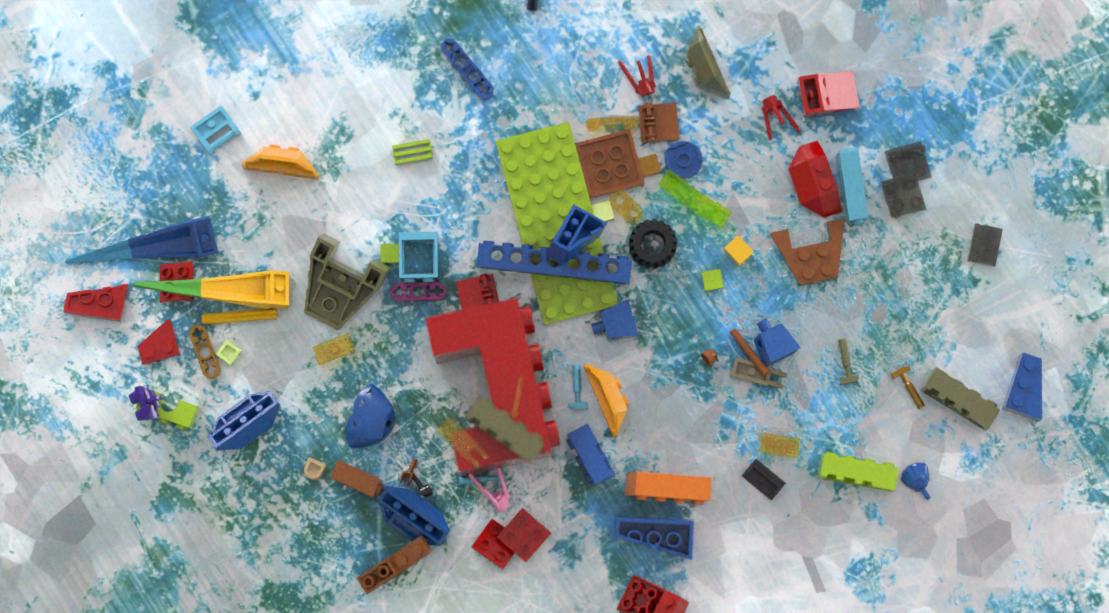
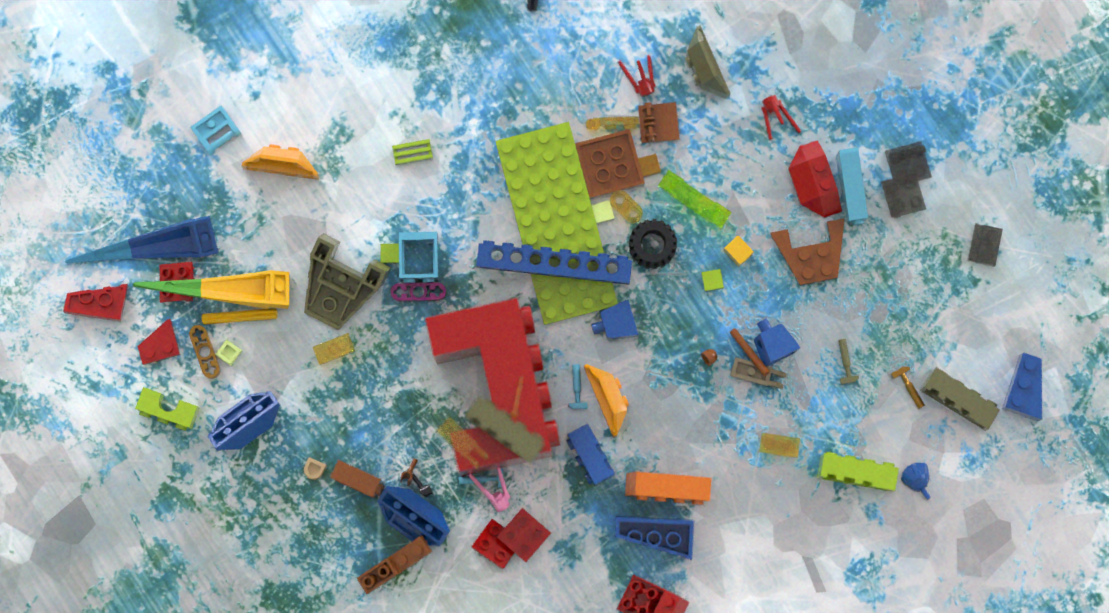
dark purple hips [128,385,163,421] -> none
blue piece [346,384,395,448] -> none
blue beam [441,39,494,100] -> none
red hinge [456,273,499,310] -> none
blue wedge [545,205,607,265] -> none
blue tile [665,141,703,179] -> none
black hinge [742,459,786,500] -> none
slope [797,71,860,118] -> none

